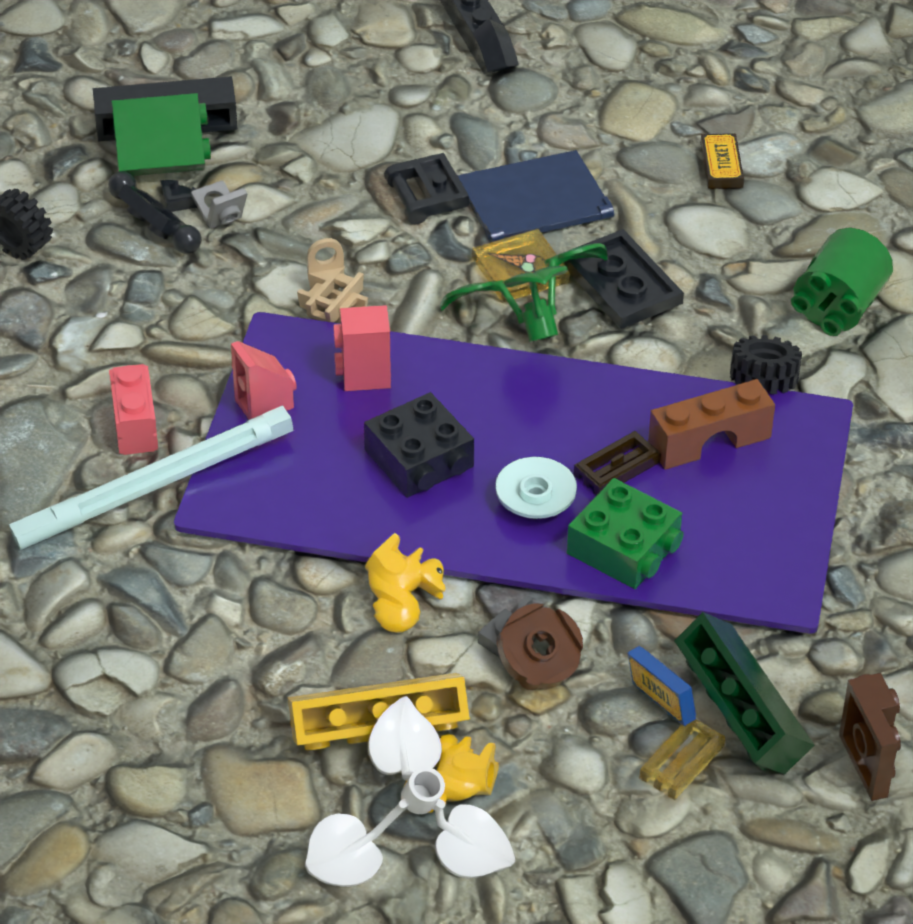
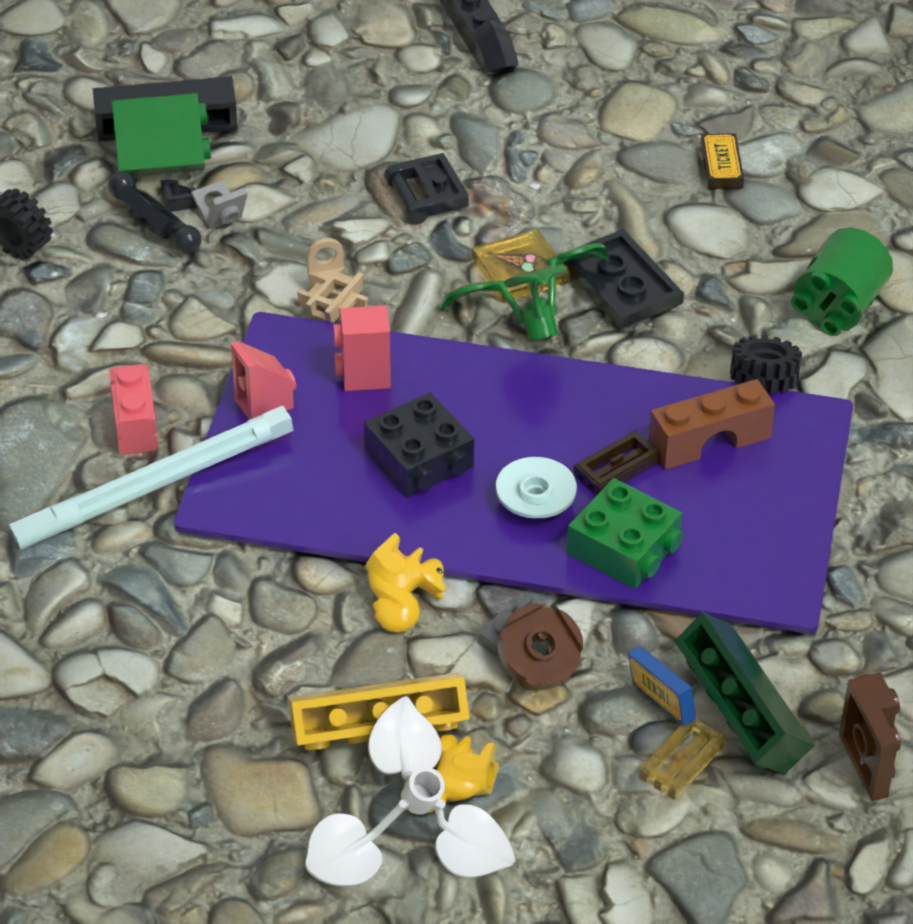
dark blue piece [457,150,614,244] -> none

